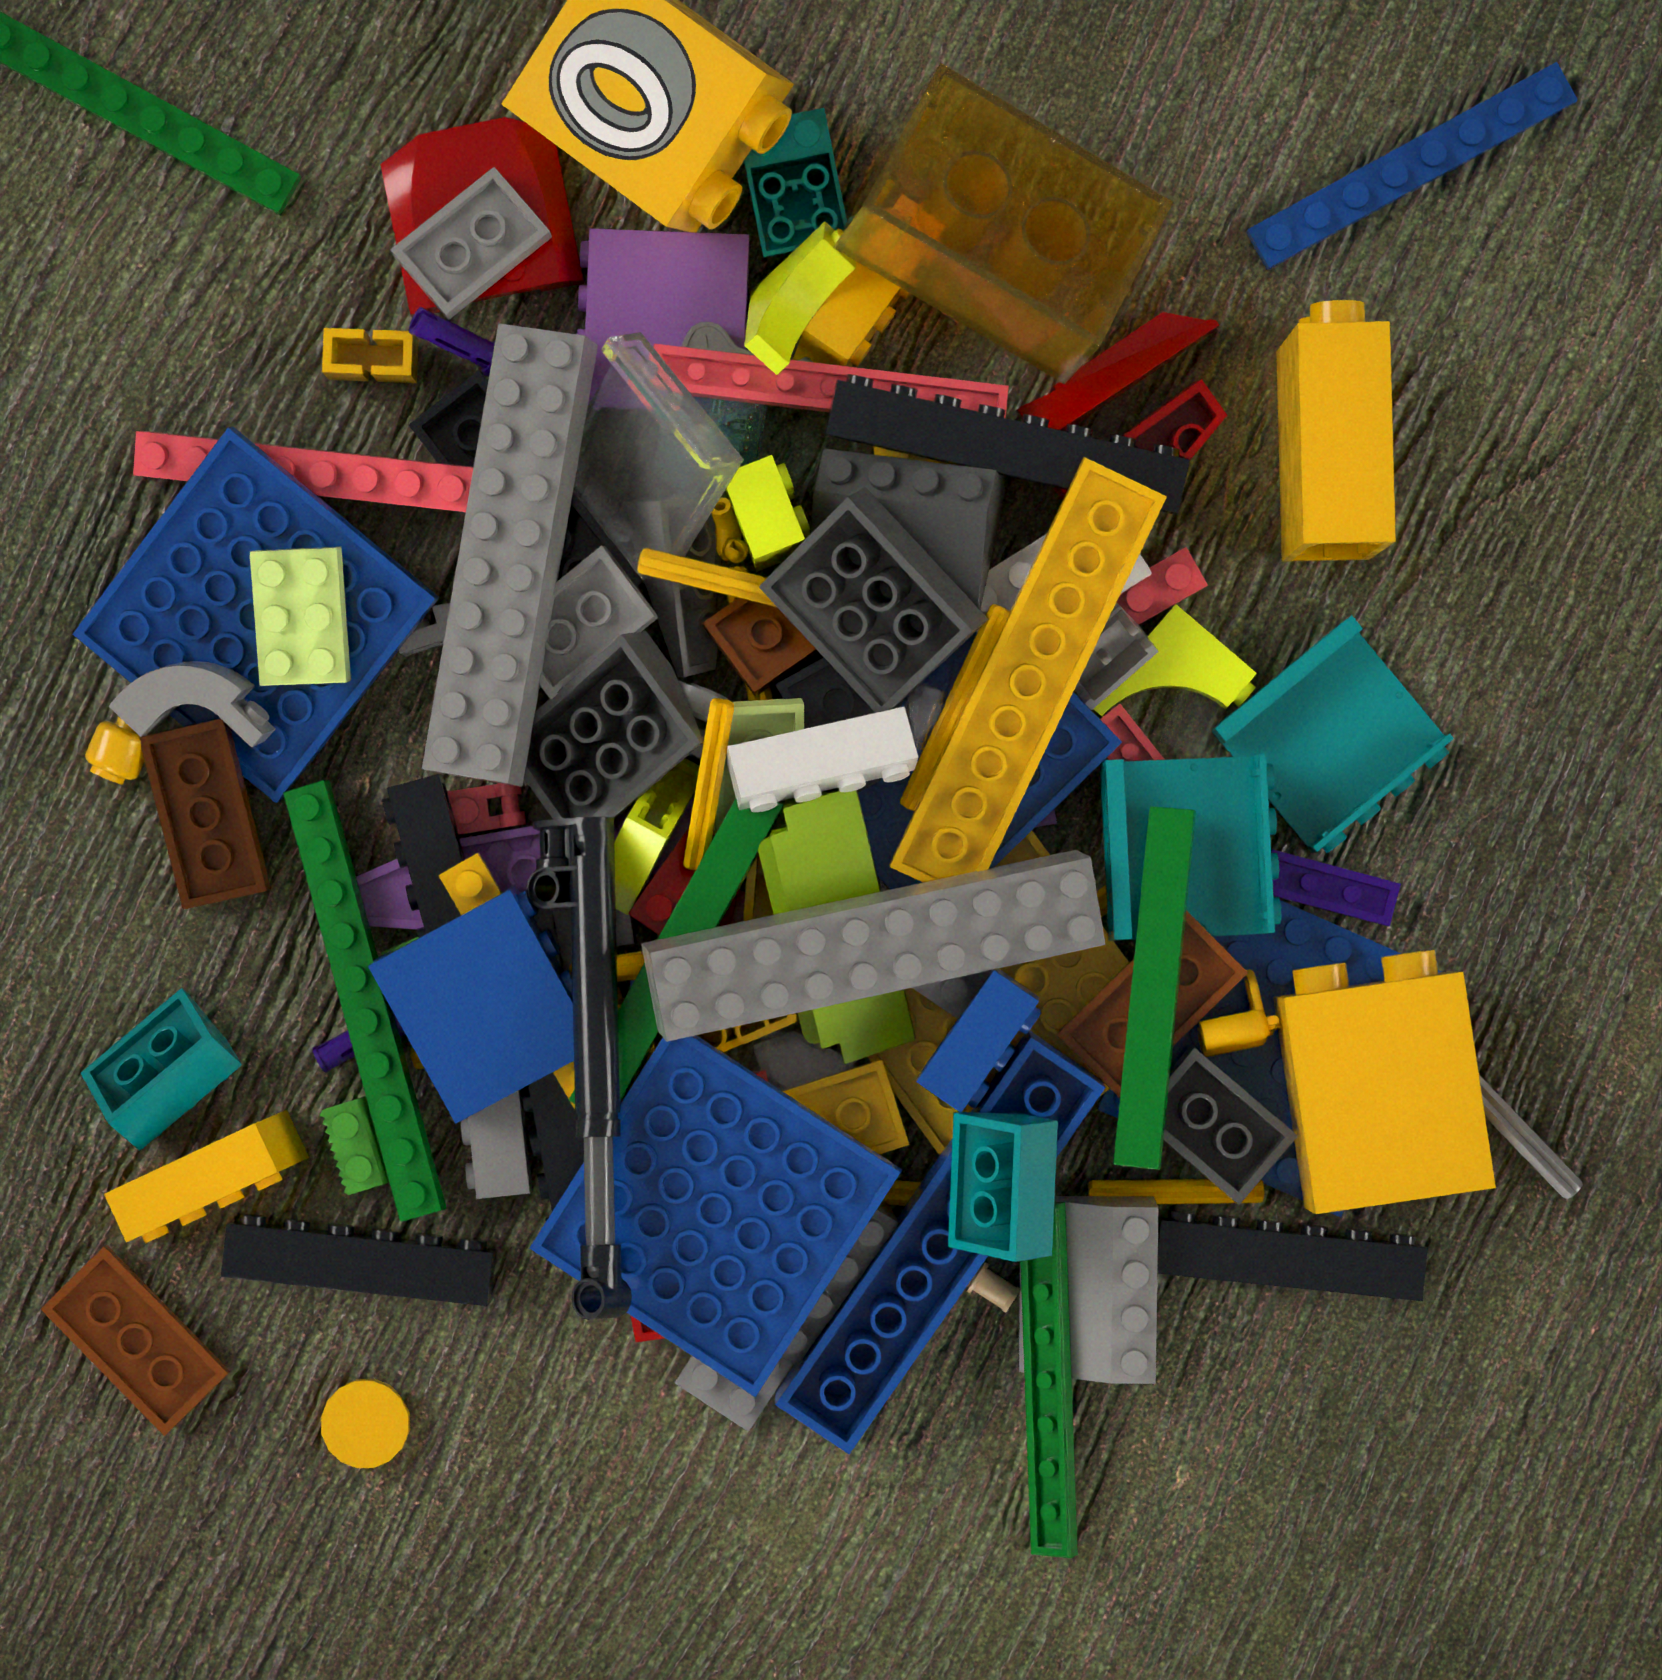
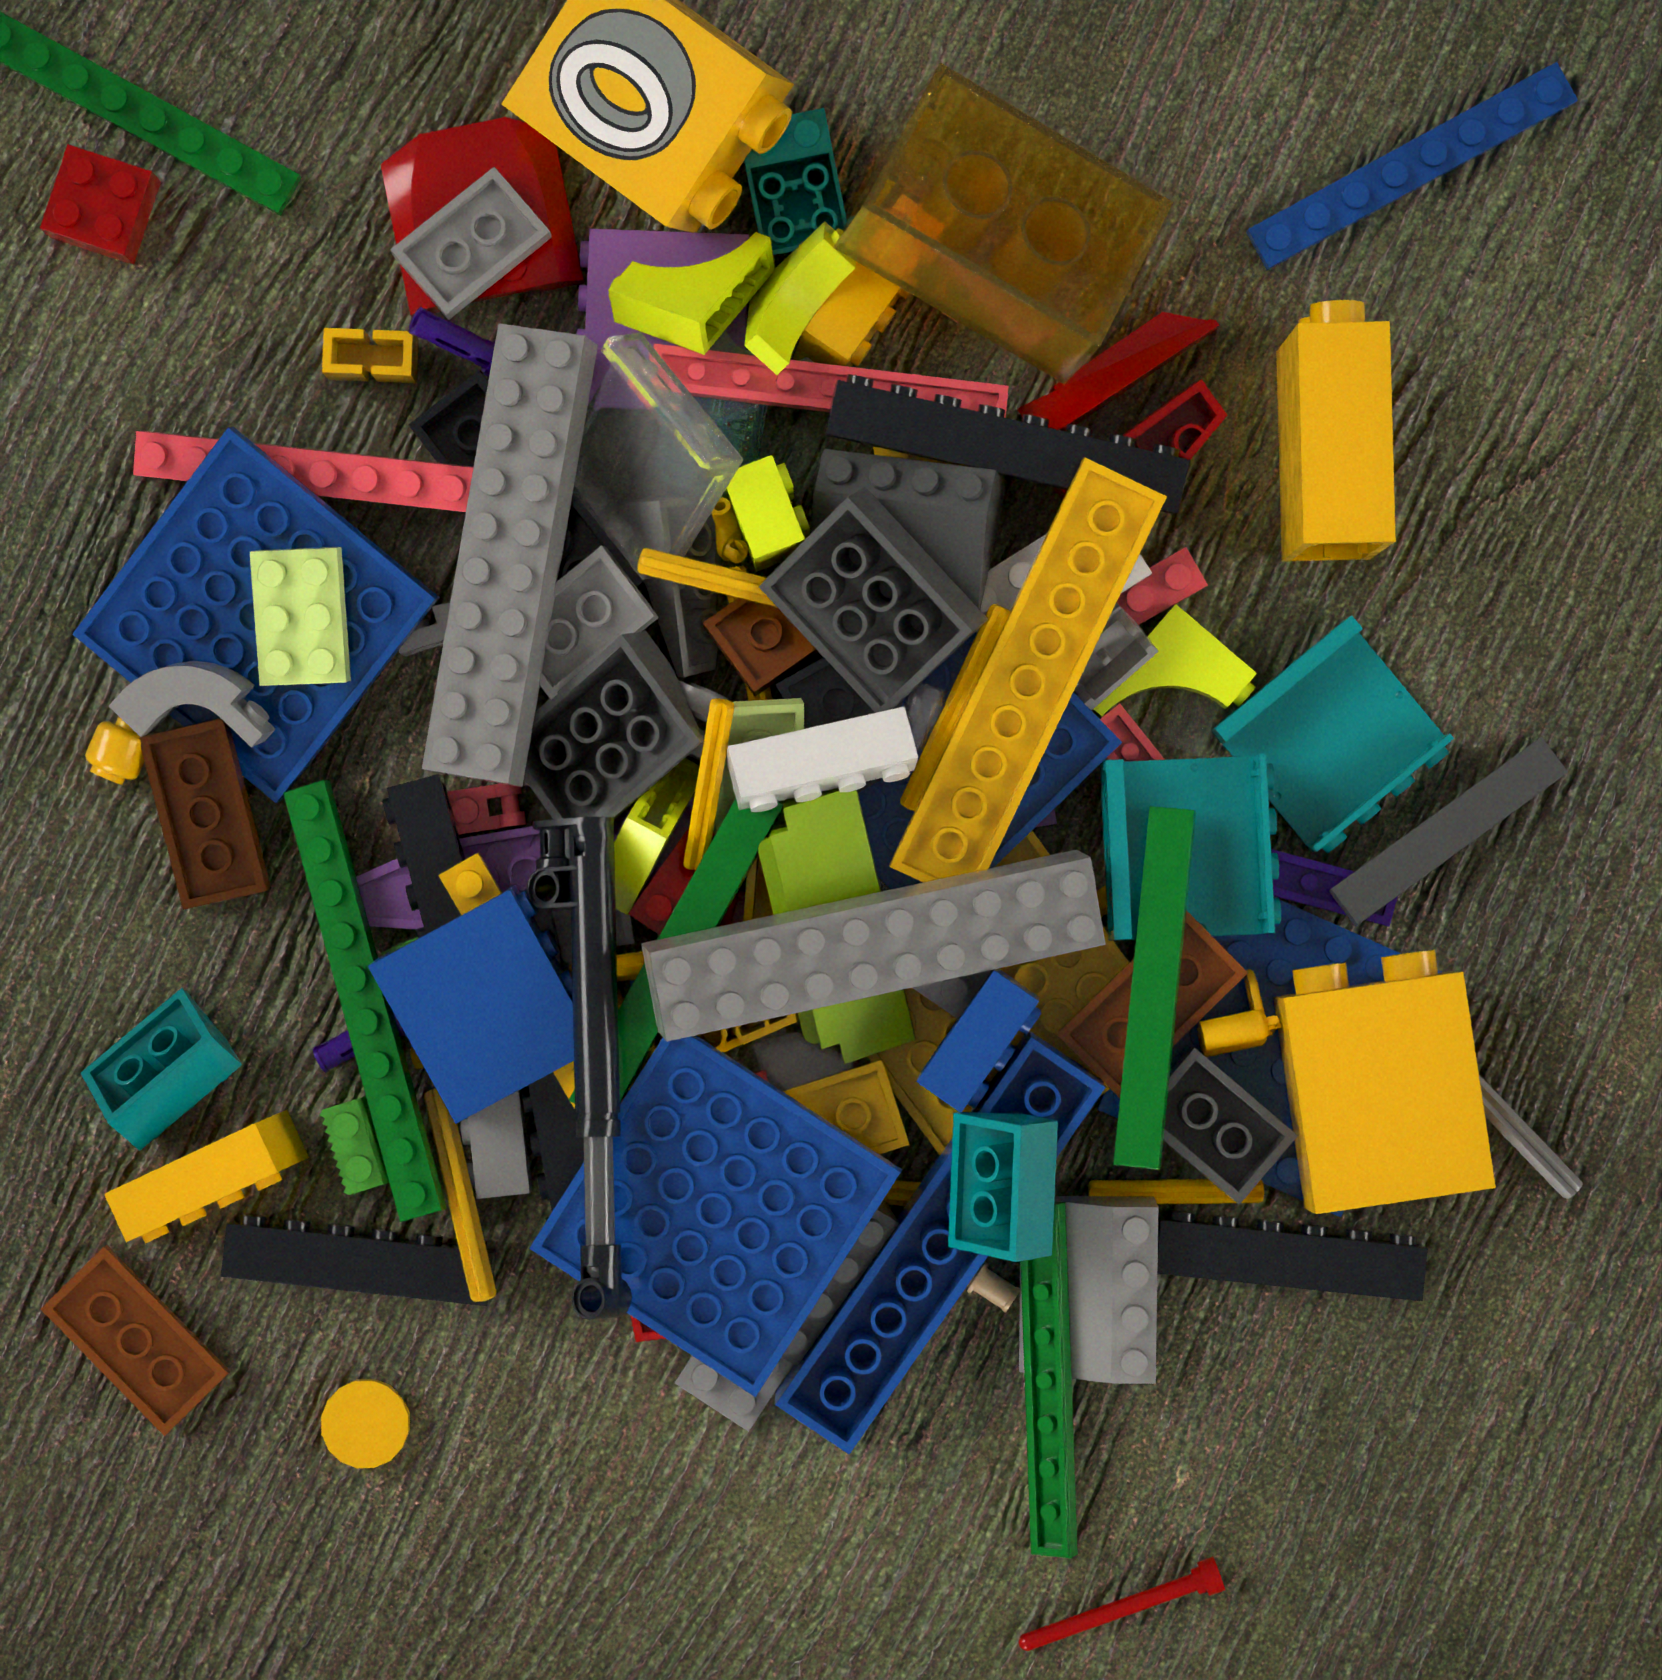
none -> red brick [40,144,161,265]
none -> yellow axle [424,1088,497,1302]
none -> neon yellow arch [608,232,775,355]
none -> red piece [1018,1556,1226,1651]
none -> dark grey tile [1329,737,1568,927]

